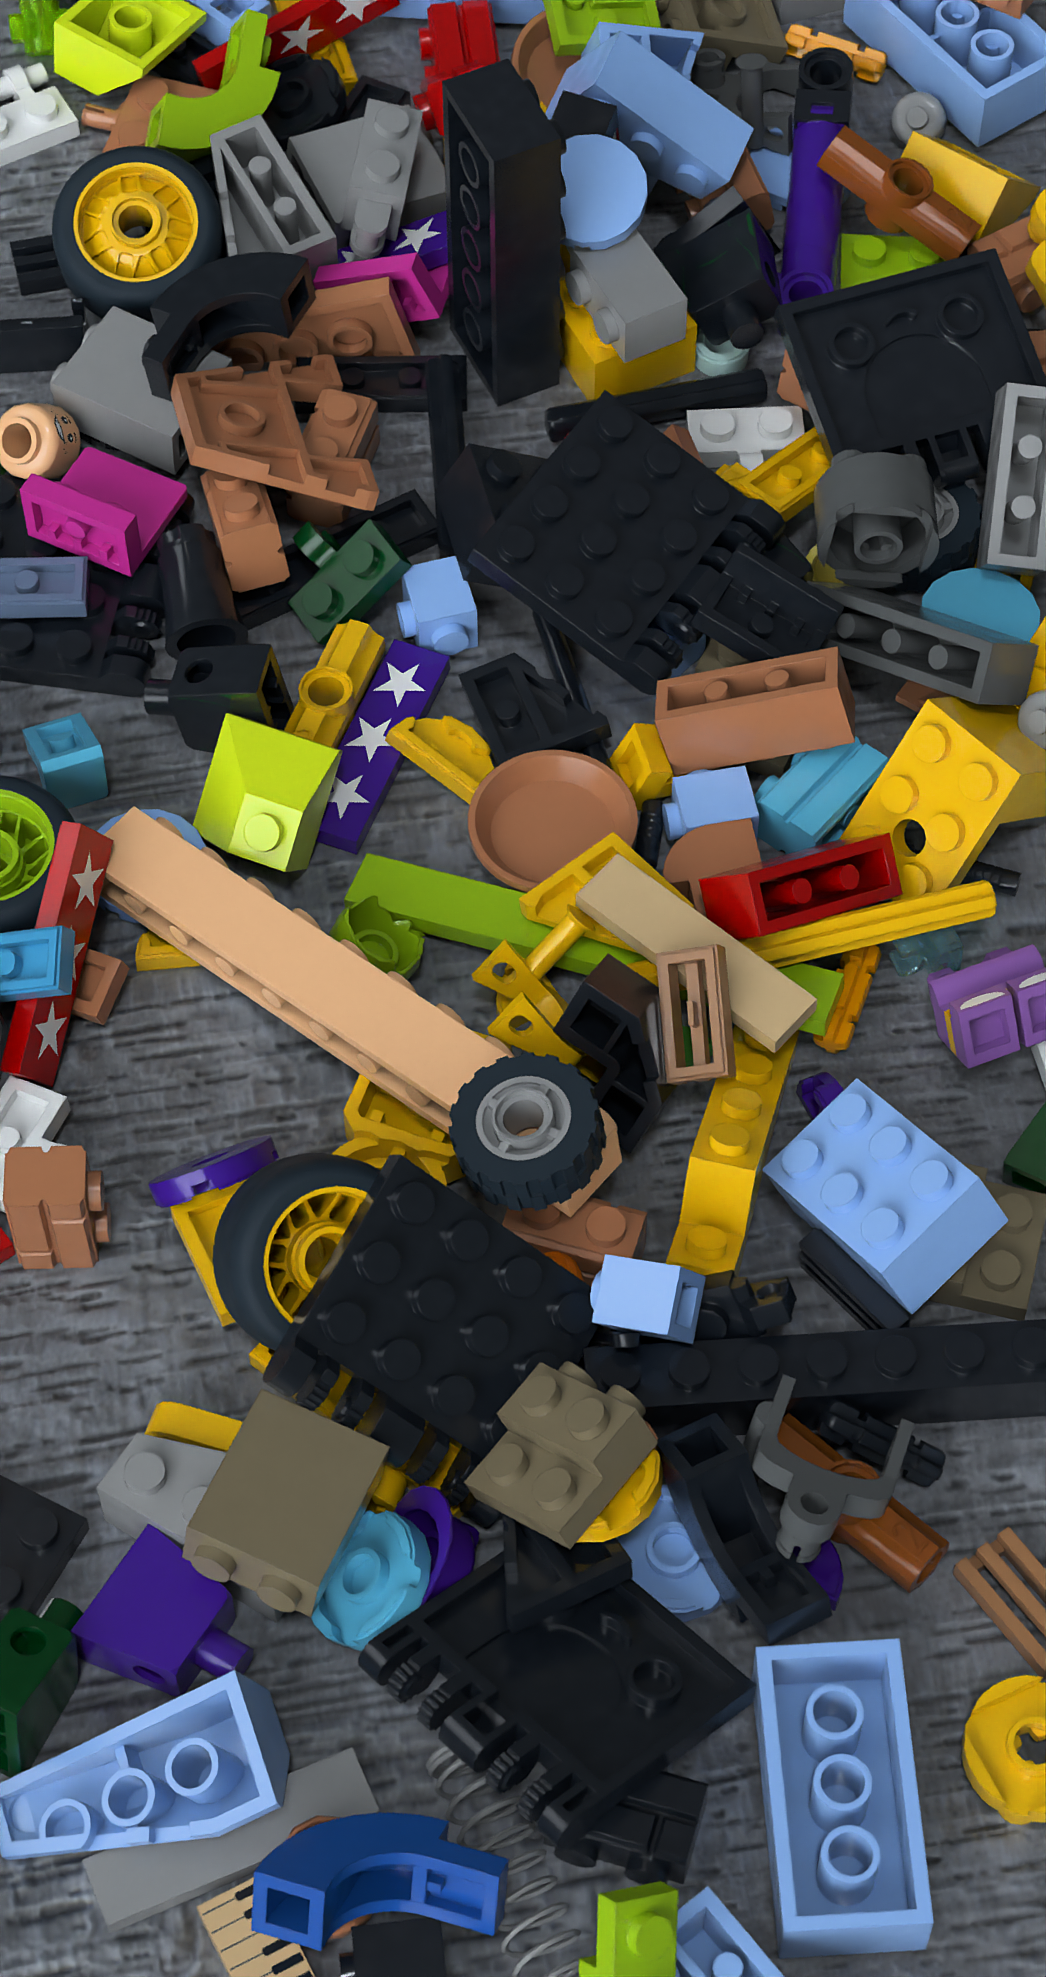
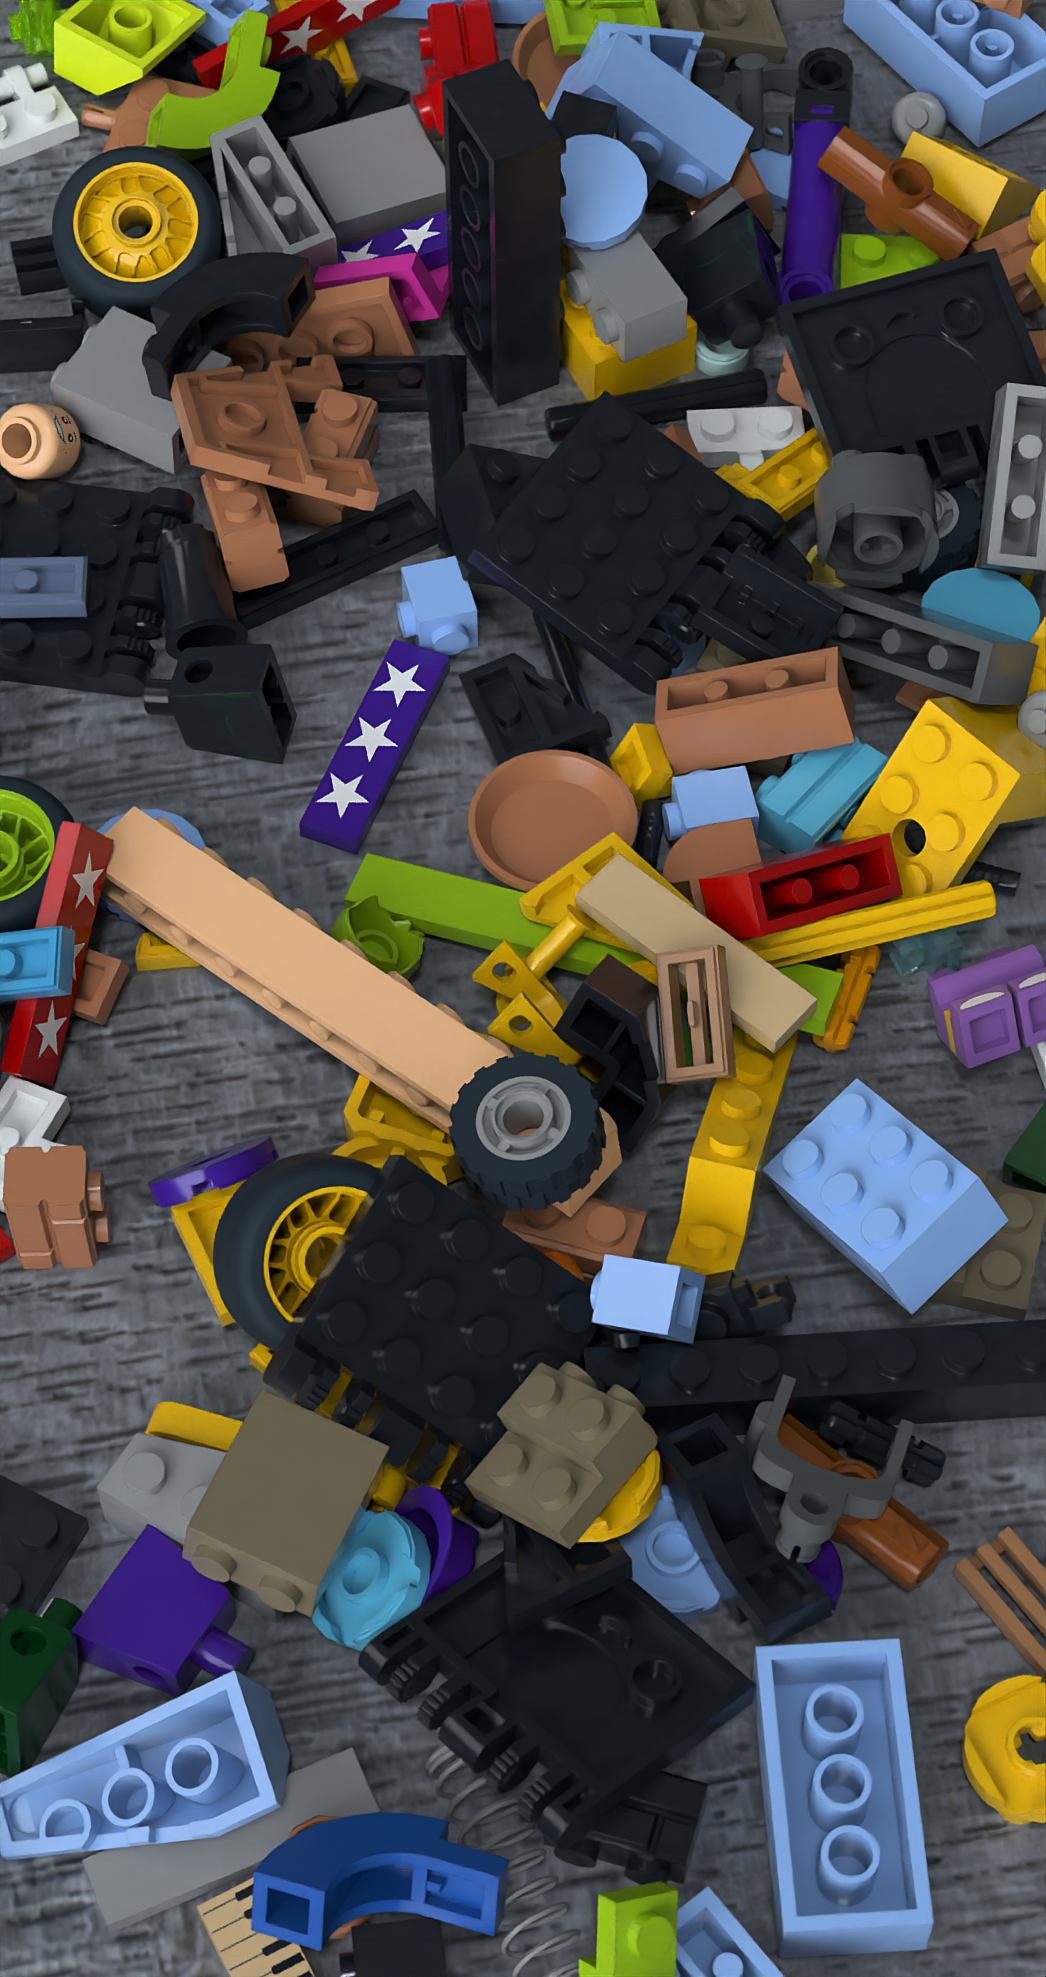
dark pink bracket [20,447,188,577] -> none
medium azure slope [22,713,109,809] -> none
neon yellow slope [193,713,343,872] -> none
yellow piece [284,619,385,749] -> none
dark green plate [288,519,412,646] -> none
light grey brick [341,98,423,258] -> none
yellow tile [385,715,494,805] -> none
light orange axle [785,23,887,83] -> none
dark purple tile [796,1072,844,1121] -> none
black tile [799,1227,910,1330] -> none

